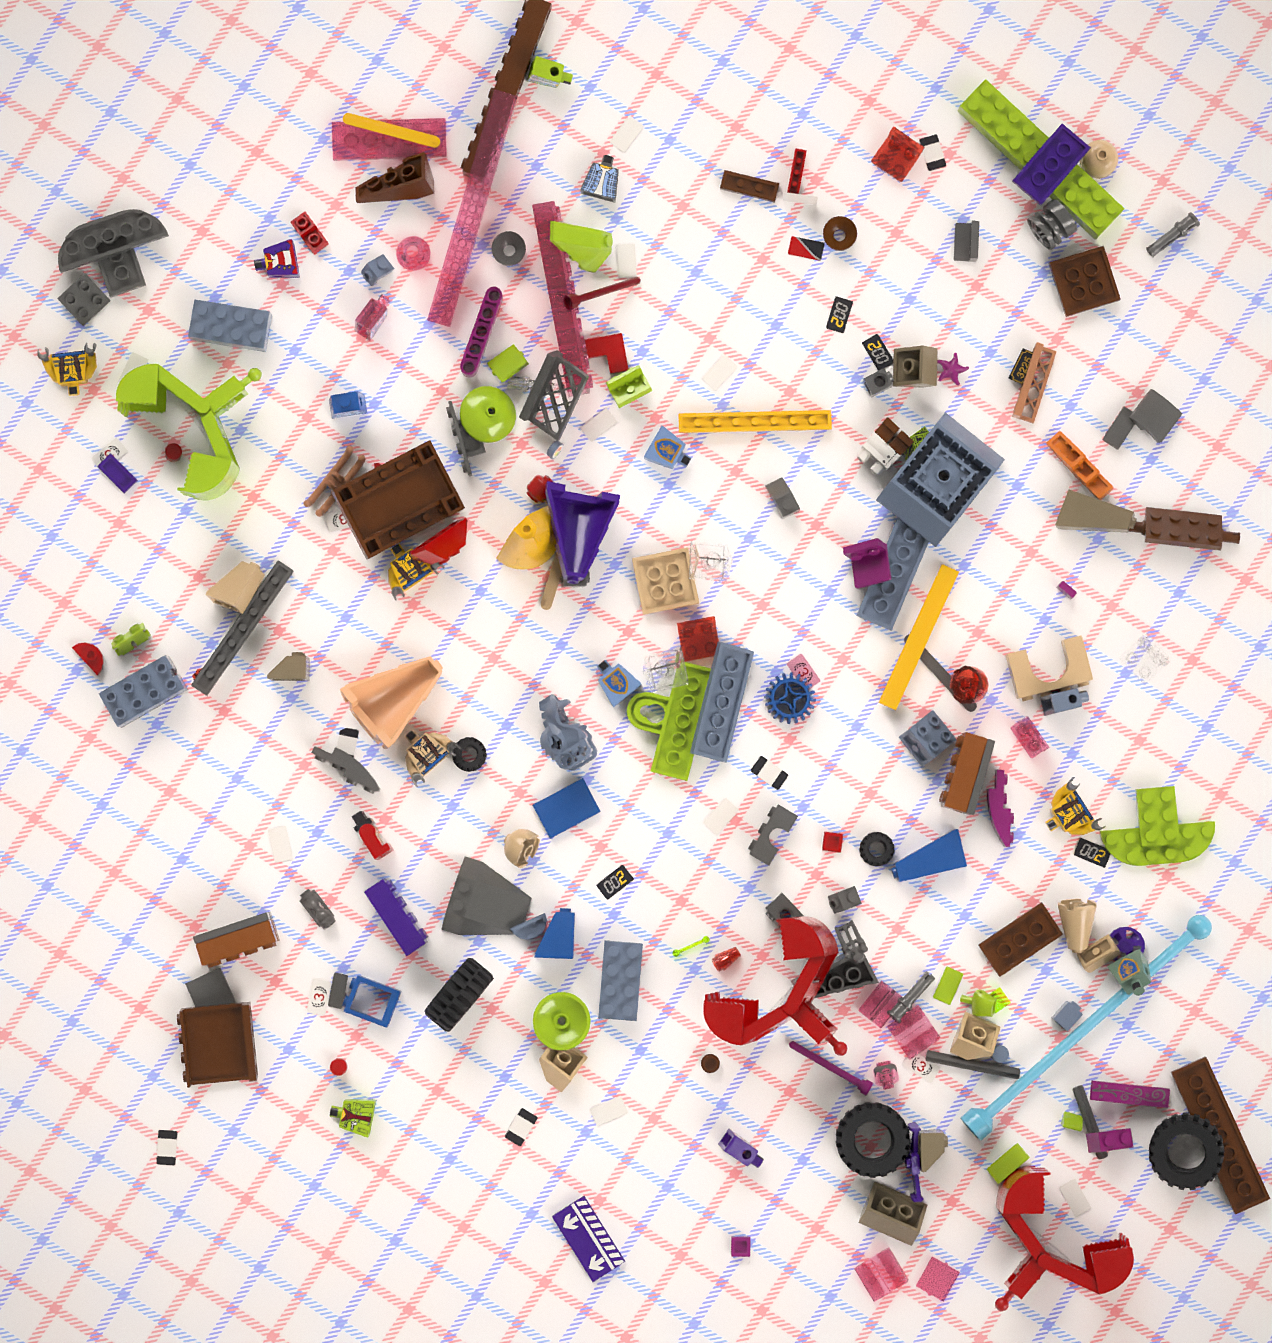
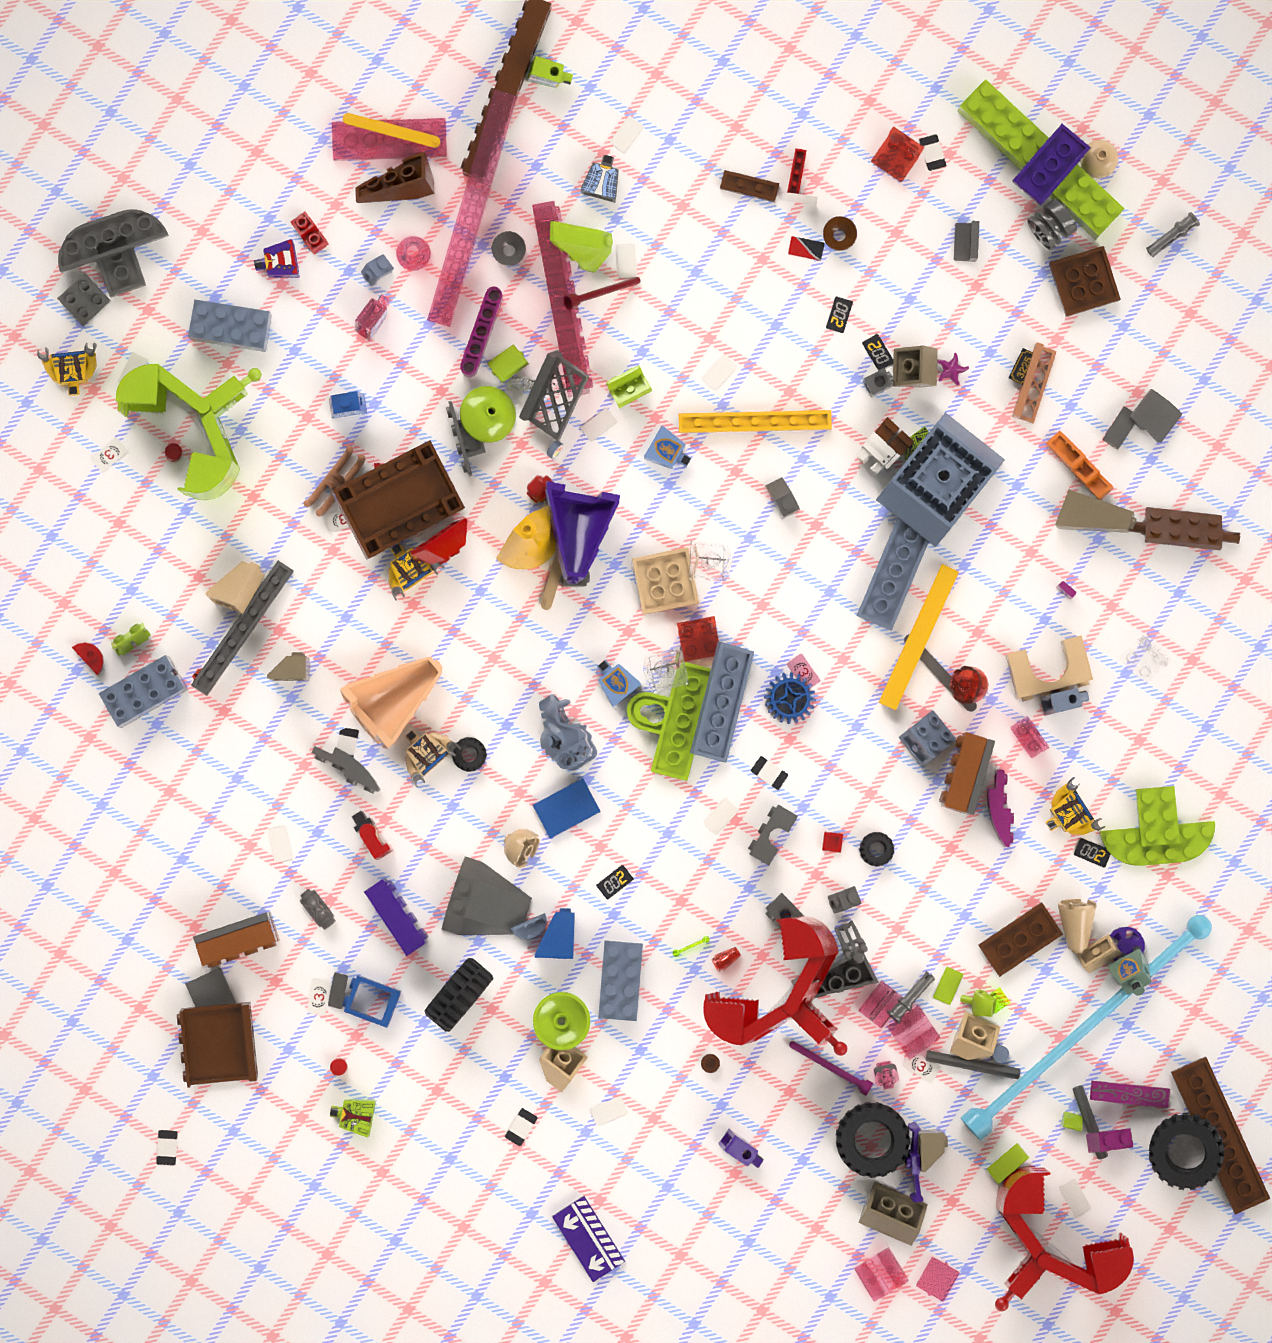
dark purple tile [97,453,138,494] -> none
red tile [585,333,629,374] -> none
magenta tile [731,1236,751,1257] -> none
magenta bracket [842,538,891,589] -> none
blue slope [891,829,967,882] -> none
sand blue brick [1051,1001,1083,1032] -> none

